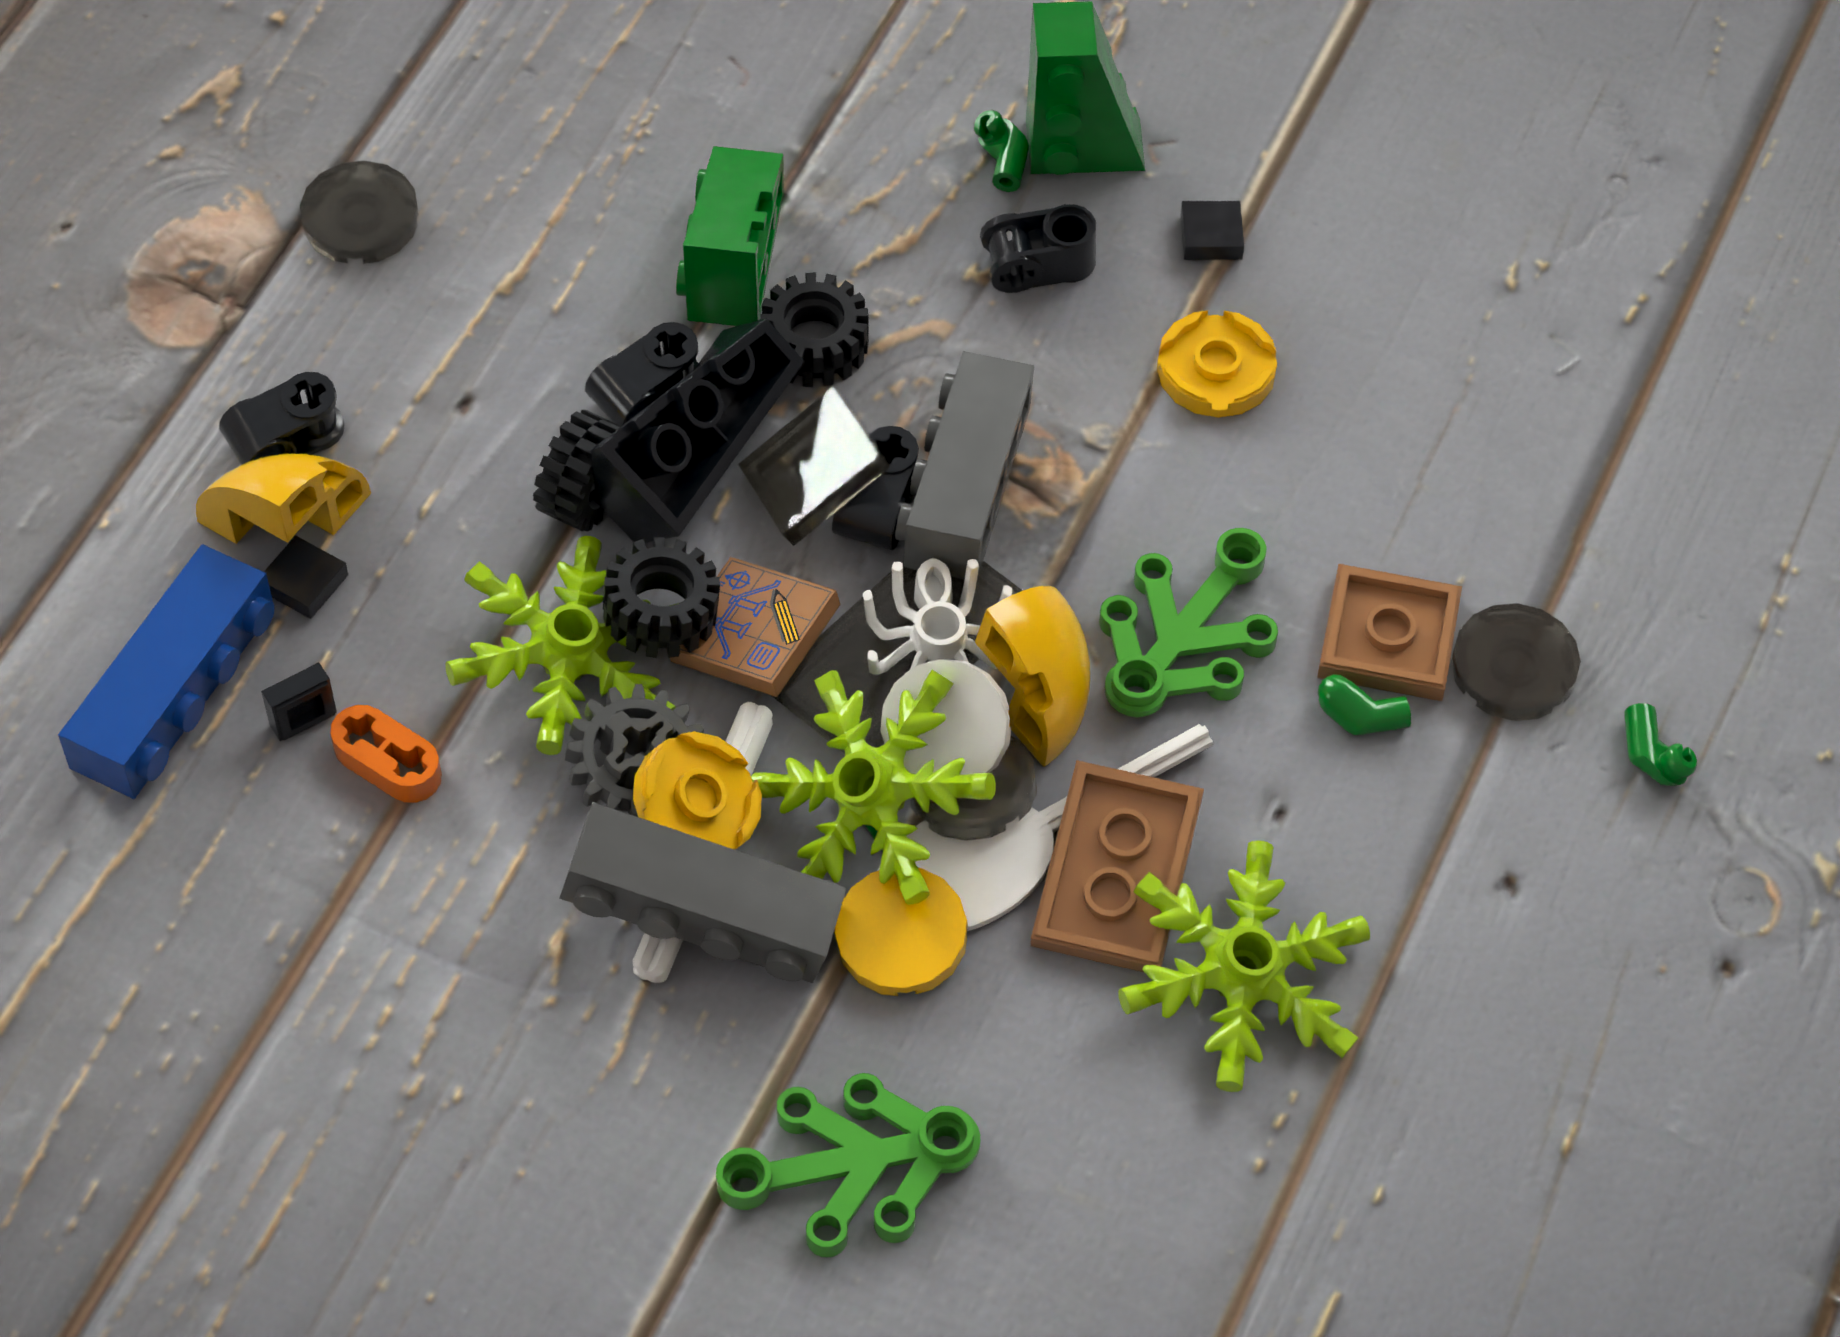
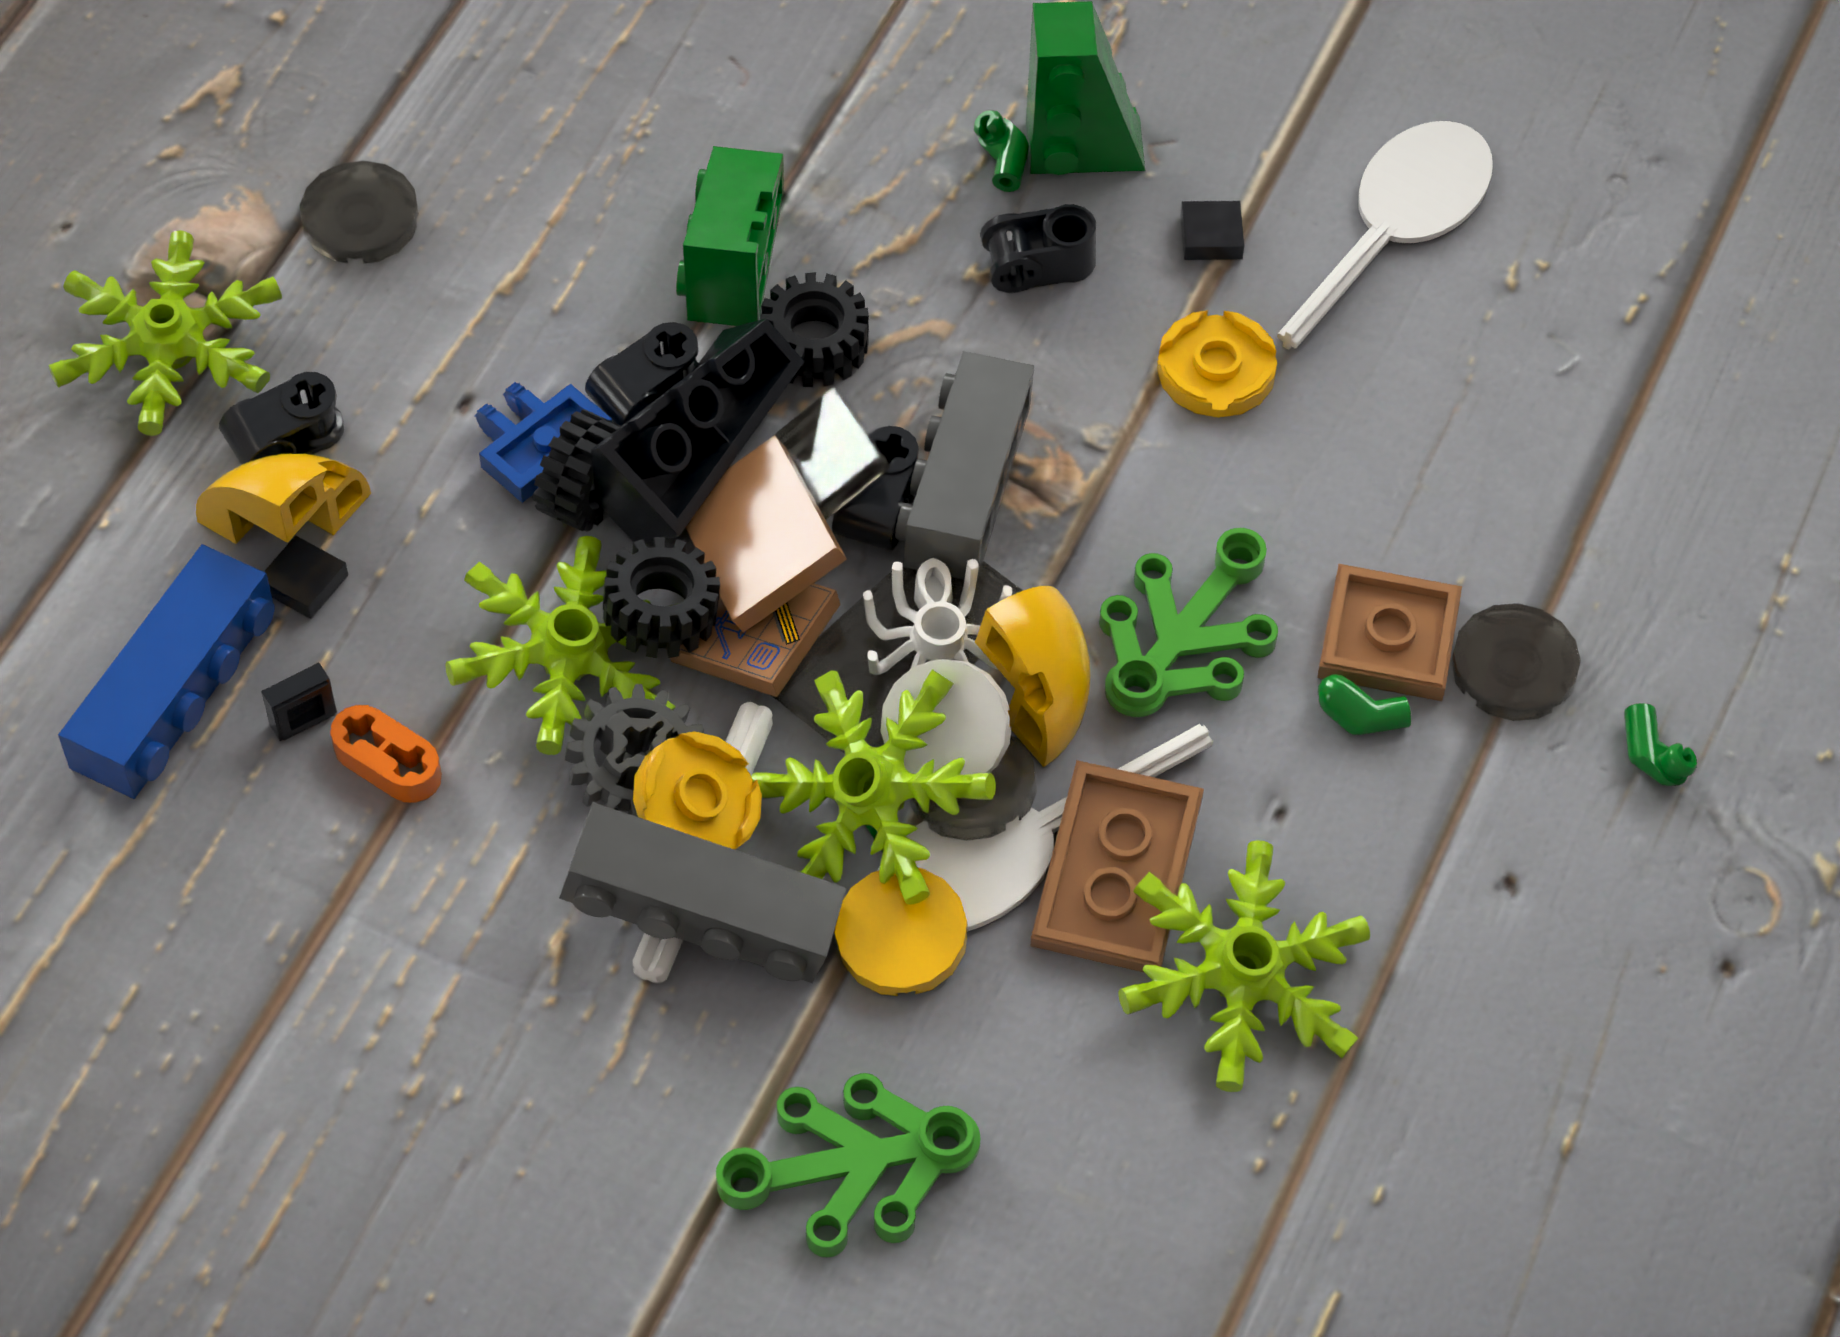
none -> lime piece [48,230,282,436]
none -> blue hinge [474,382,612,503]
none -> tile [685,435,847,633]
none -> white piece [1277,121,1493,350]

